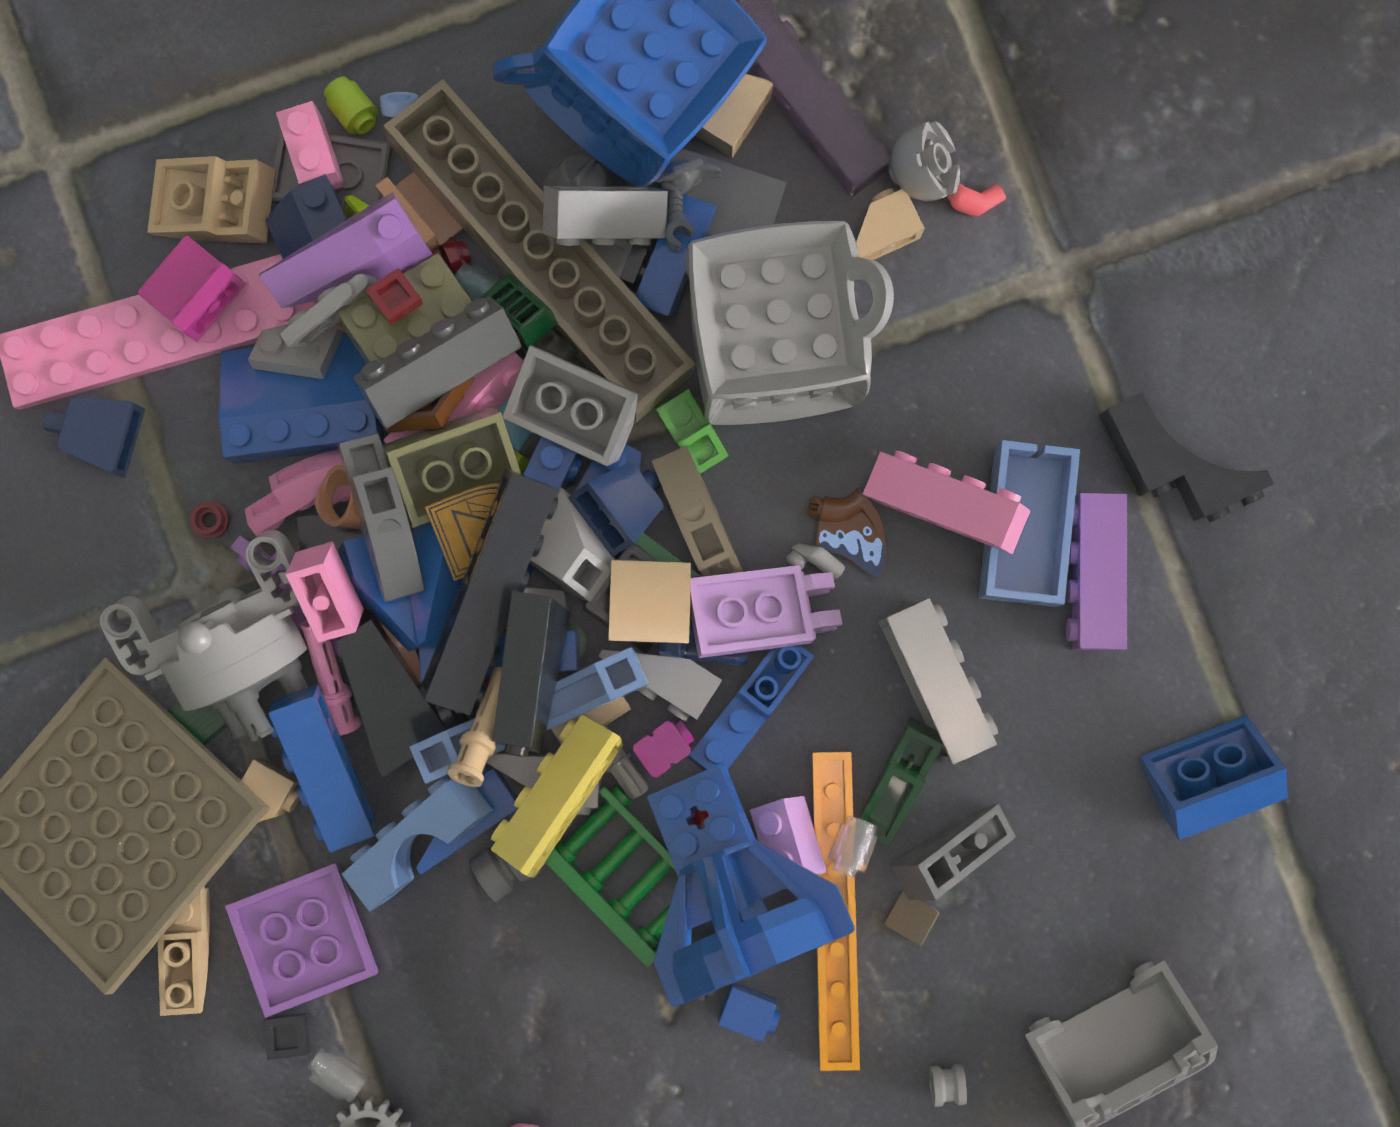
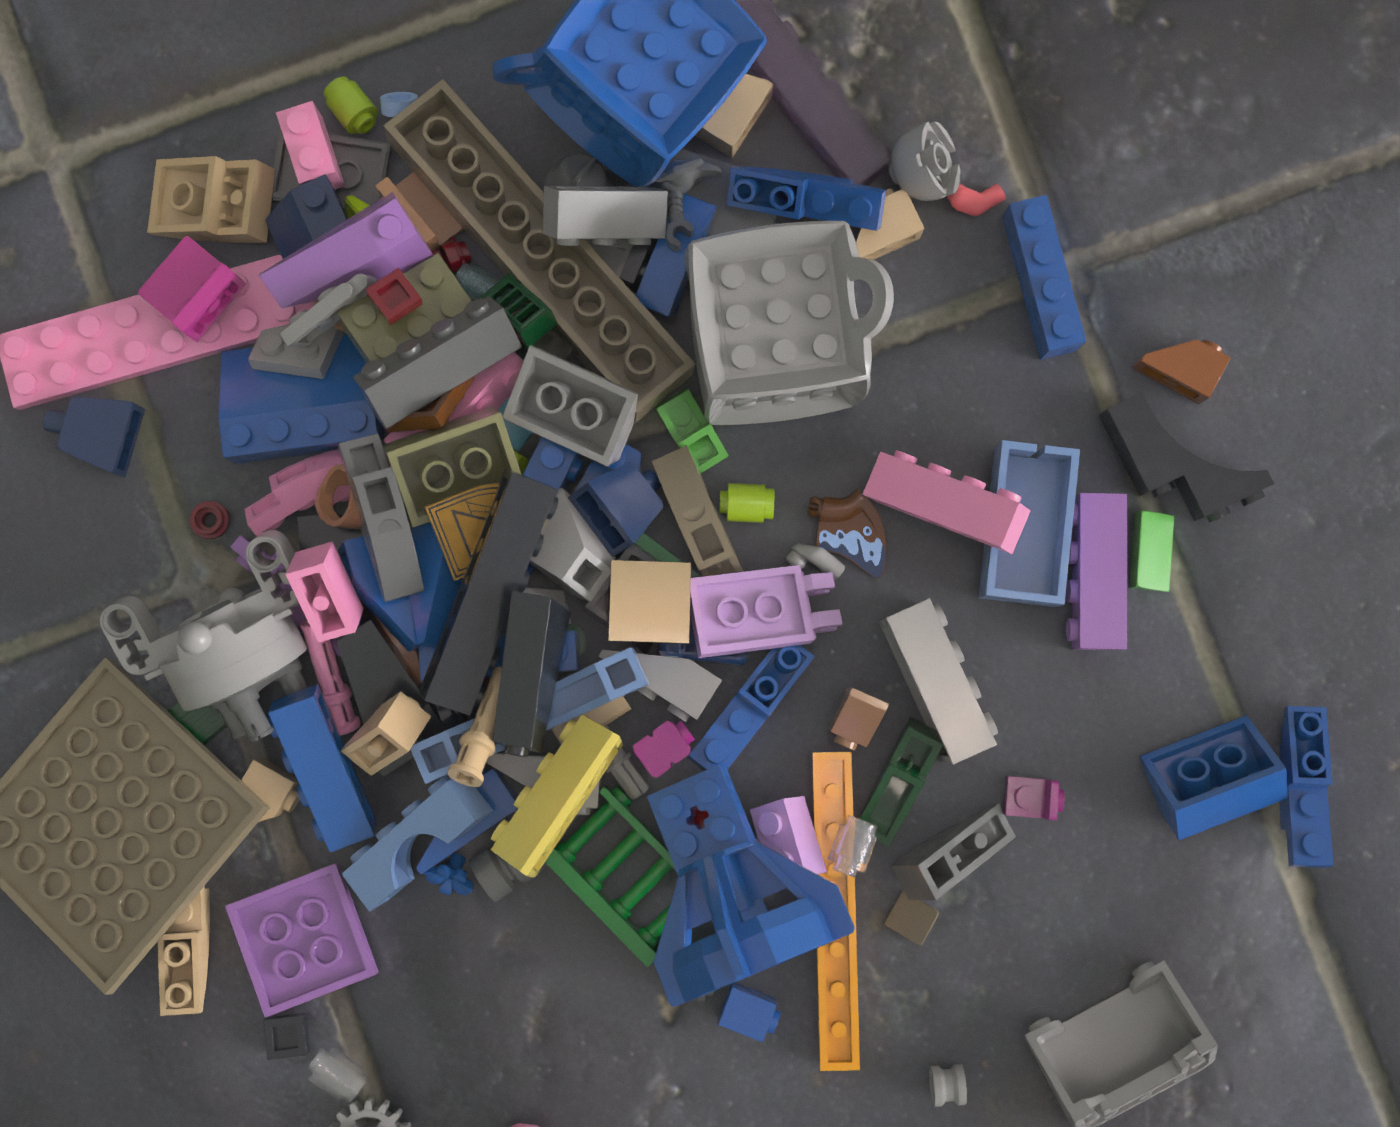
none -> tan slope [341,691,431,776]
none -> blue plant [424,854,474,896]
none -> lime brick [719,483,775,523]
none -> blue slope [726,166,887,231]
none -> medium nougat slope [828,688,889,751]
none -> blue brick [1002,195,1087,360]
none -> magenta bracket [1003,776,1065,821]
none -> slope [1129,510,1174,592]
none -> dark orange slope [1132,339,1231,404]
none -> blue slope [1279,706,1334,868]

